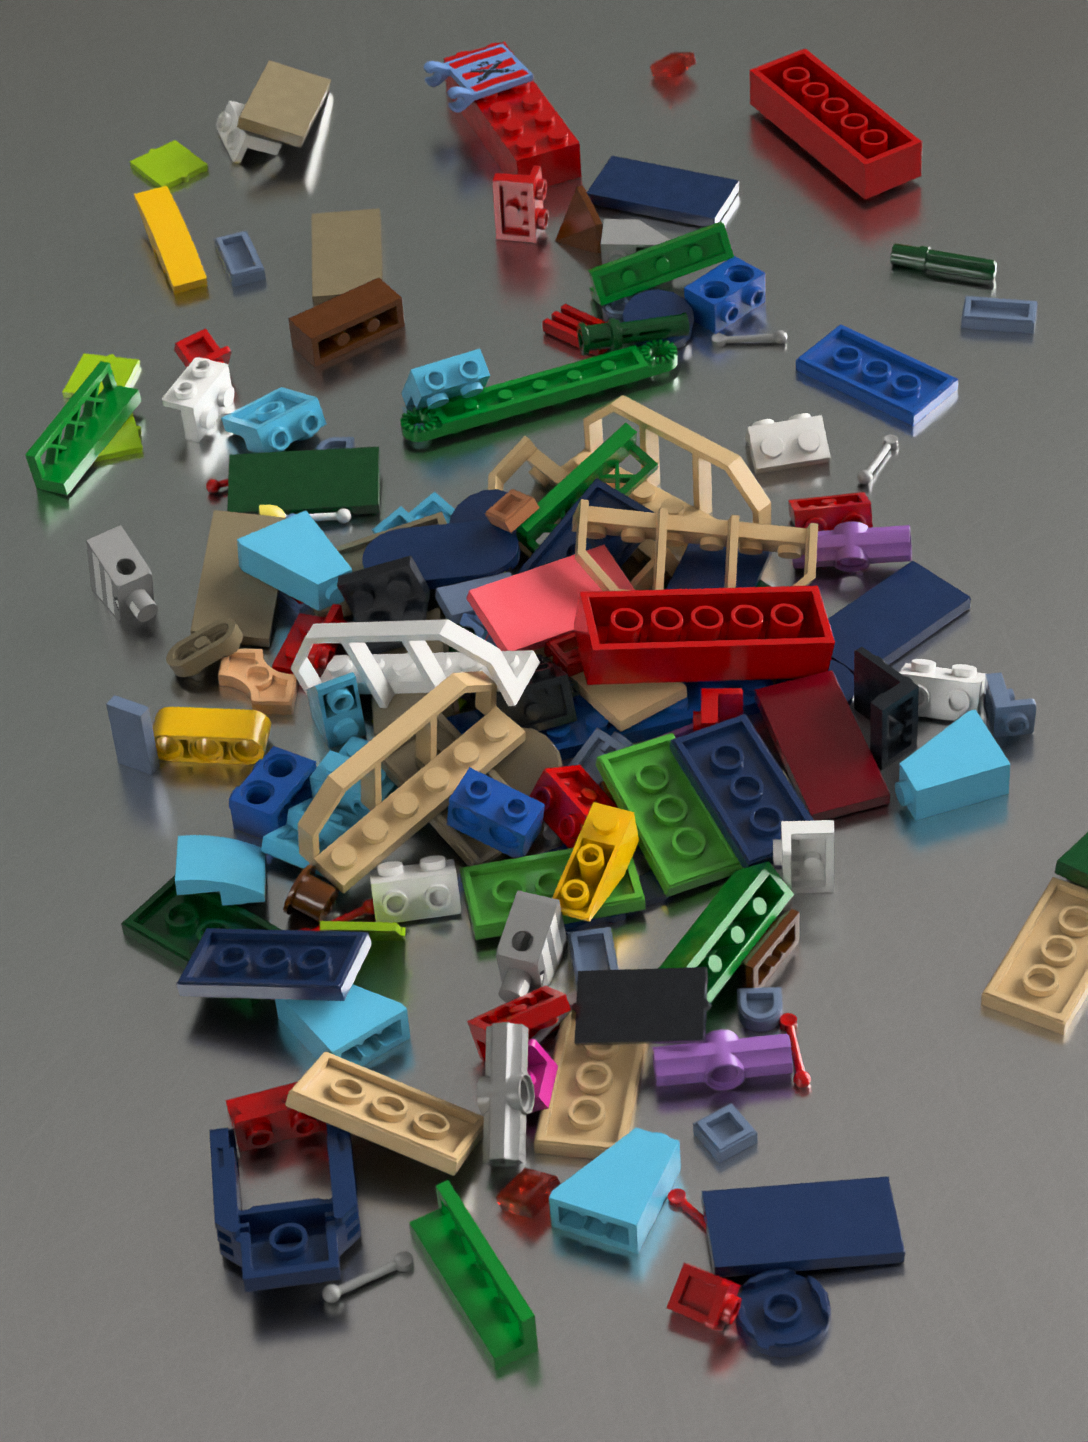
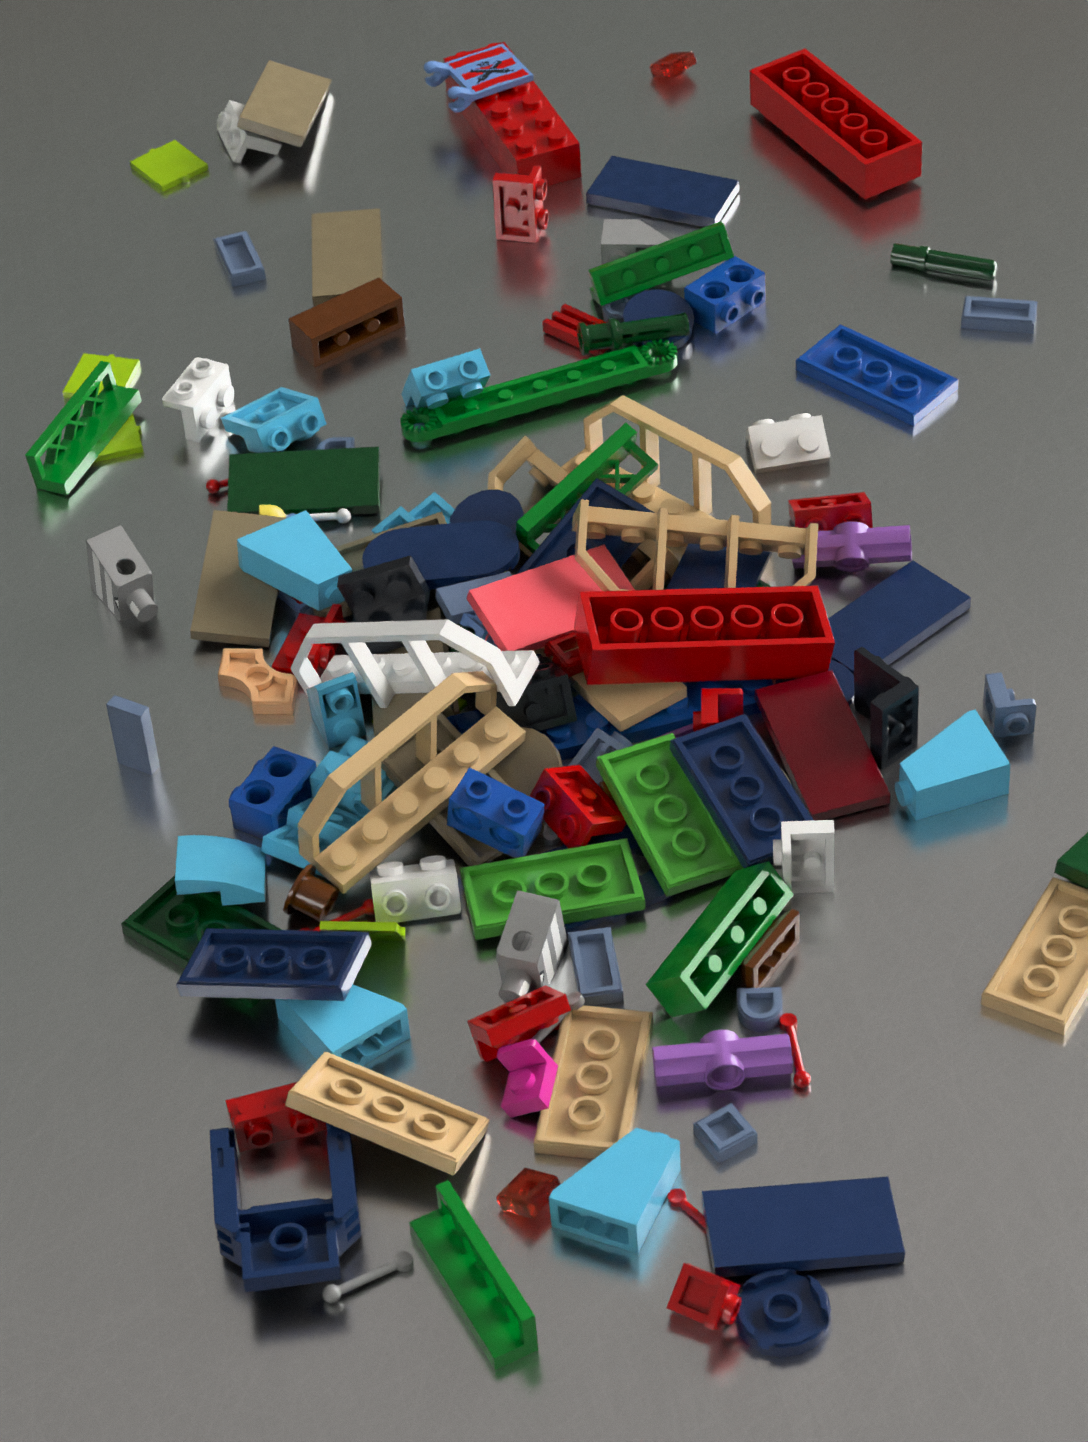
yellow slope [134,186,207,294] -> none
yellow beam [152,707,271,765] -> none
dark tan plate [166,617,243,677] -> none
red bracket [174,328,232,368] -> none
light grey piece [476,1022,535,1168] -> none
nougat tile [485,489,540,533] -> none
yellow slope [552,802,639,922] -> none
reddish brown slope [555,186,603,254] -> none
black piece [572,967,711,1045] -> none
light grey hinge [711,330,788,348] -> none
light grey hinge [857,434,898,484] -> none
white bracket [899,659,985,721] -> none

